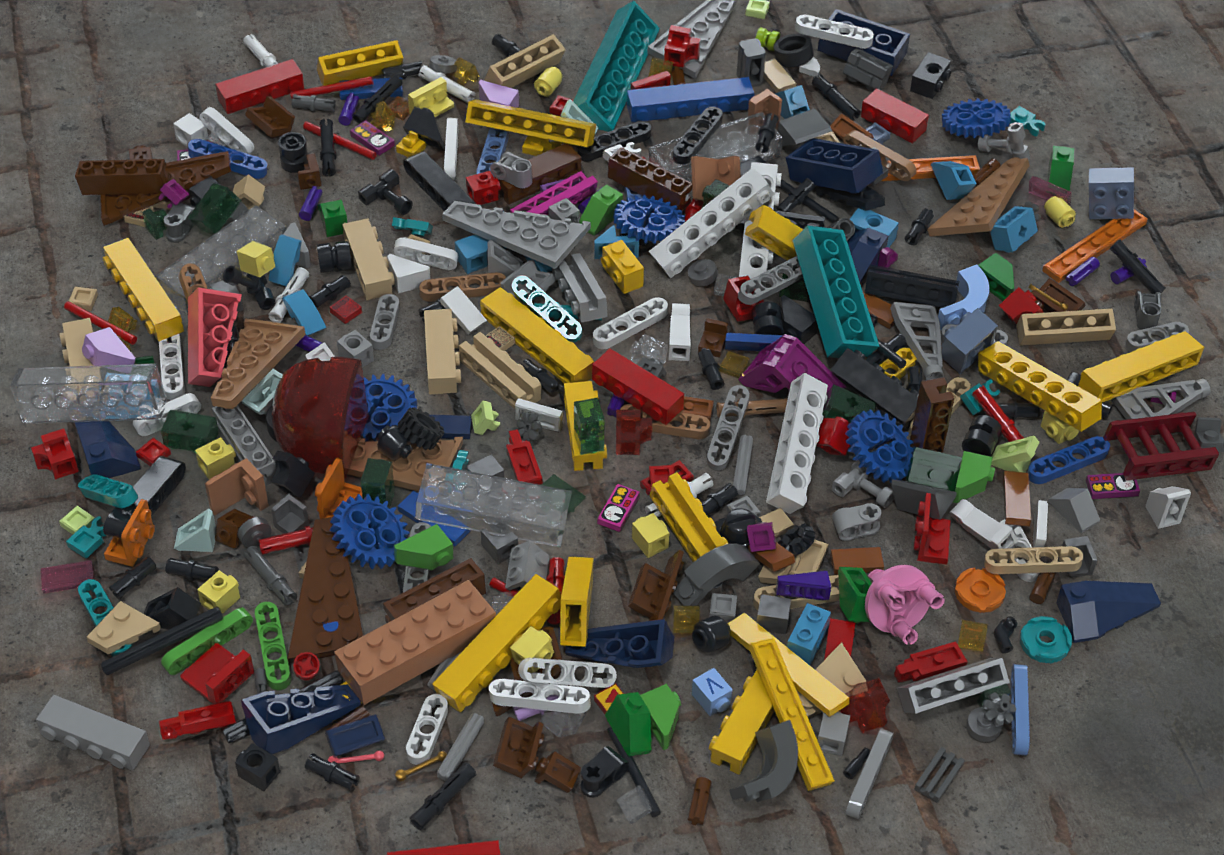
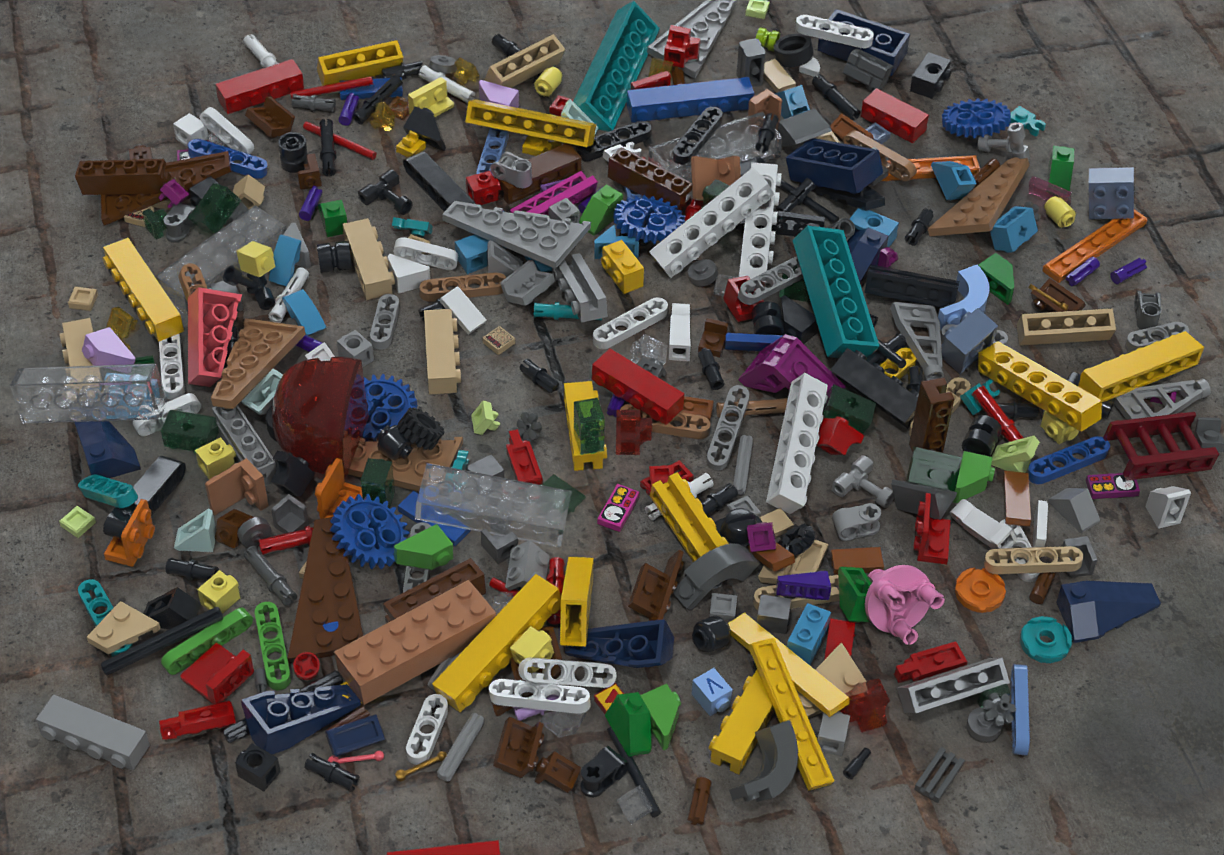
red brick [31,428,79,479] -> none
clear pink tile [41,560,94,594] -> none
red bar [64,301,137,345] -> none
teal plate [66,516,106,559] -> none
black axle [109,557,156,599] -> none
red tile [136,438,171,466] -> none
black pin [309,275,351,308] -> none
red tile [330,295,362,324] -> none
tile [350,120,395,156] -> none
black pin [409,763,476,830] -> none
dark blue tile [429,414,472,439] -> none
white beam [444,118,458,181] -> none
tan brick [459,332,541,409] -> none
yellow brick [480,287,594,383] -> none
beam [512,276,583,343] -> none
white tile [515,398,563,432] -> none
light yellow brick [632,513,670,558] -> none
clear yellow tile [673,606,700,633] -> none
clear yellow tile [719,351,750,379] -> none
yellow brick [745,205,803,267] -> none
blue gear [845,409,914,483] -> none
light grey beam [845,729,894,819] -> none
dark orange tile [863,291,895,329] -> none
clear yellow tile [957,620,988,651] -> none
black arm [994,616,1018,653] -> none
red brick [999,287,1044,325] -> none
black pin [1110,239,1166,294] -> none

